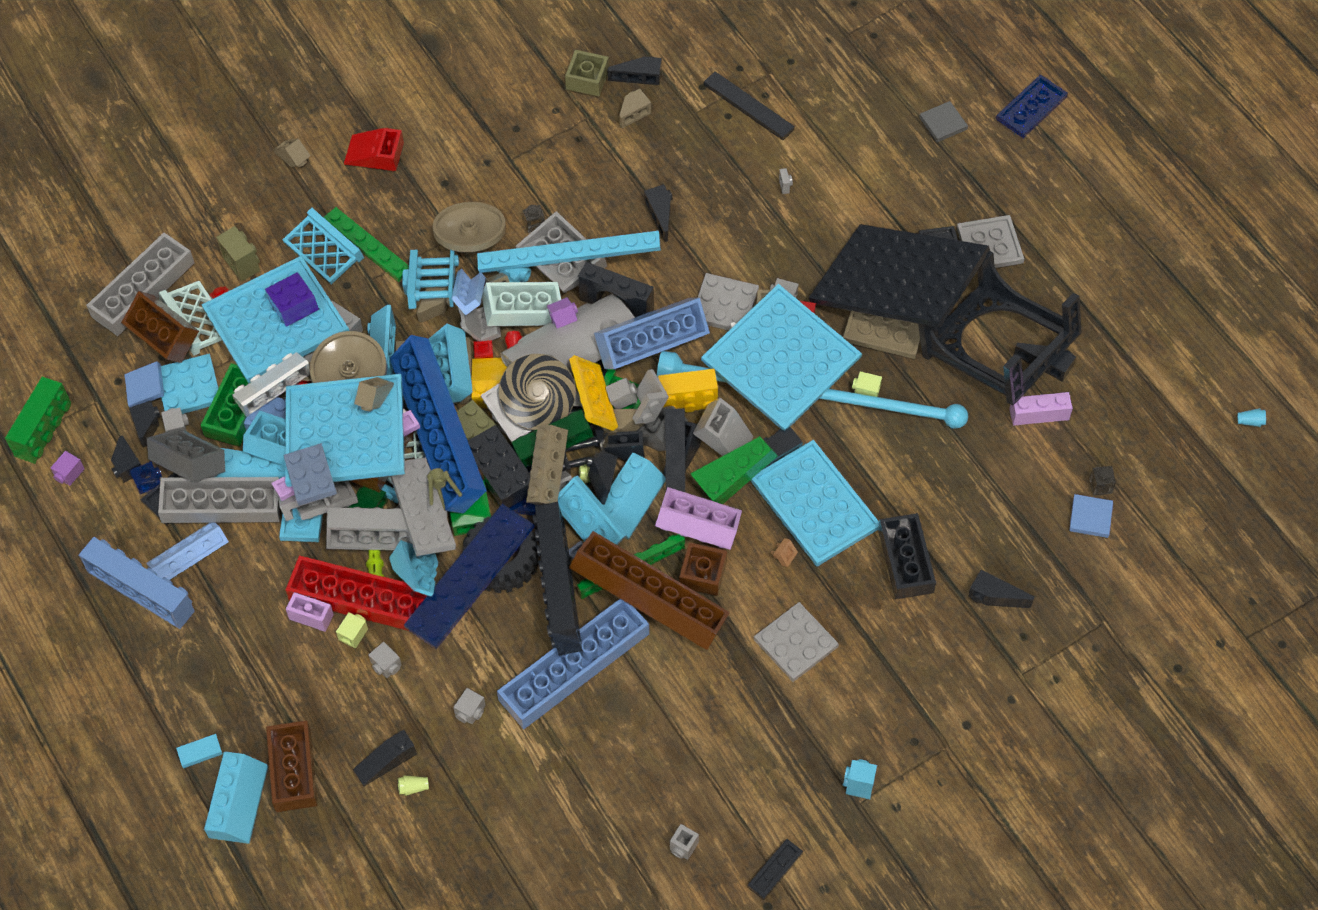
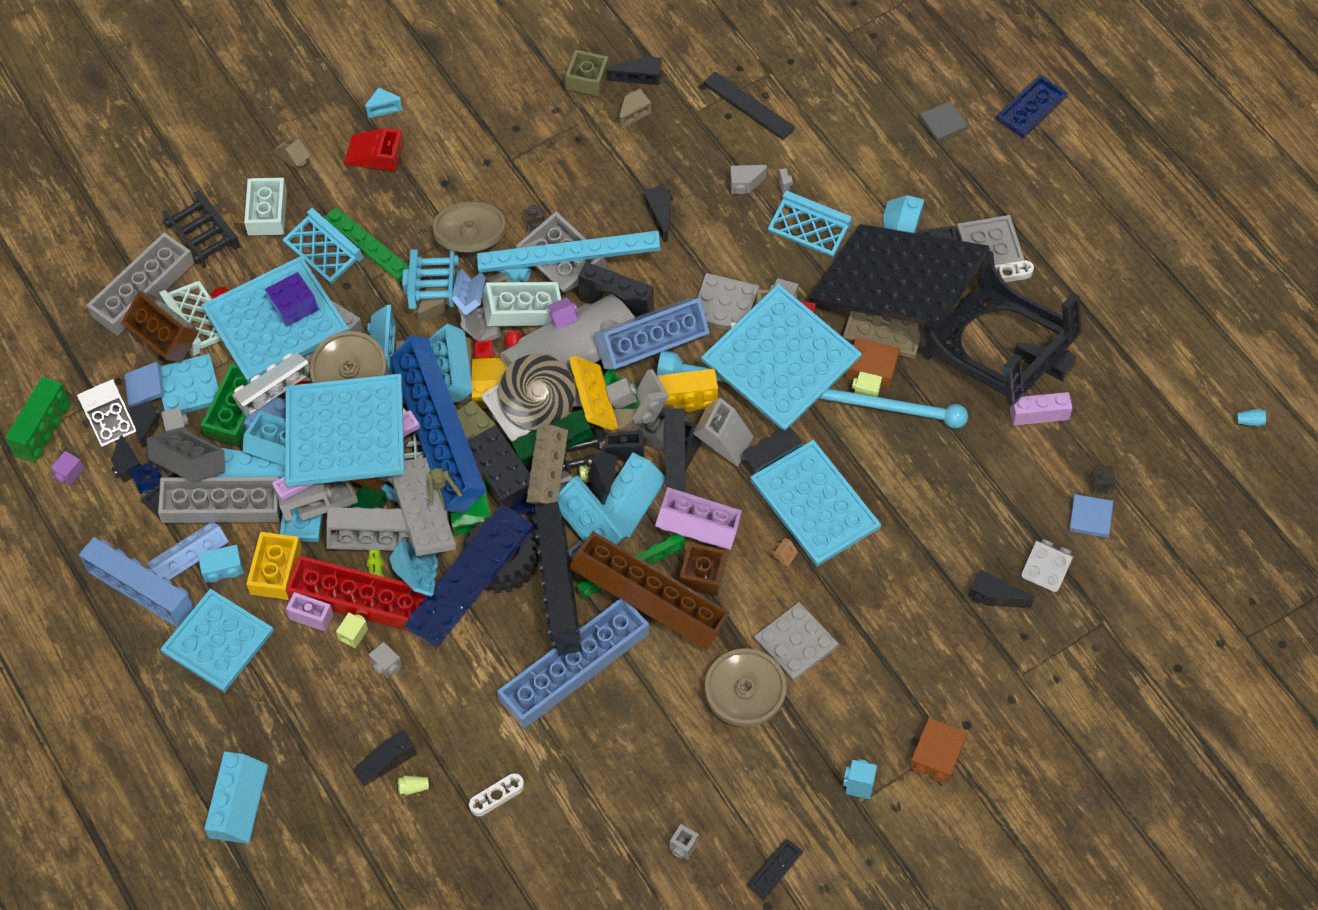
medium azure tile [176,734,222,768] -> none
olive brick [216,226,260,282] -> none
reddish brown brick [266,720,318,812] -> none
sand blue plate [283,443,337,506] -> none
dark tan slope [355,377,394,411] -> none
light grey brick [454,688,485,725] -> none
green wedge [690,436,778,504] -> none
black brick [878,513,936,599] -> none
none -> slope [77,379,136,447]
none -> medium azure plate [160,589,274,693]
none -> black fence [162,190,241,269]
none -> medium azure brick [198,545,244,583]
none -> light aqua brick [244,178,287,235]
none -> yellow brick [246,532,302,600]
none -> medium azure slope [366,88,402,118]
none -> white beam [469,774,524,816]
none -> dark tan dish [705,649,787,727]
none -> light grey slope [730,165,767,194]
none -> medium azure fence [768,191,852,258]
none -> dark orange brick [846,337,900,388]
none -> medium azure wedge [883,195,924,233]
none -> dark orange brick [910,718,967,783]
none -> white beam [995,260,1034,282]
none -> bracket [1022,539,1075,592]

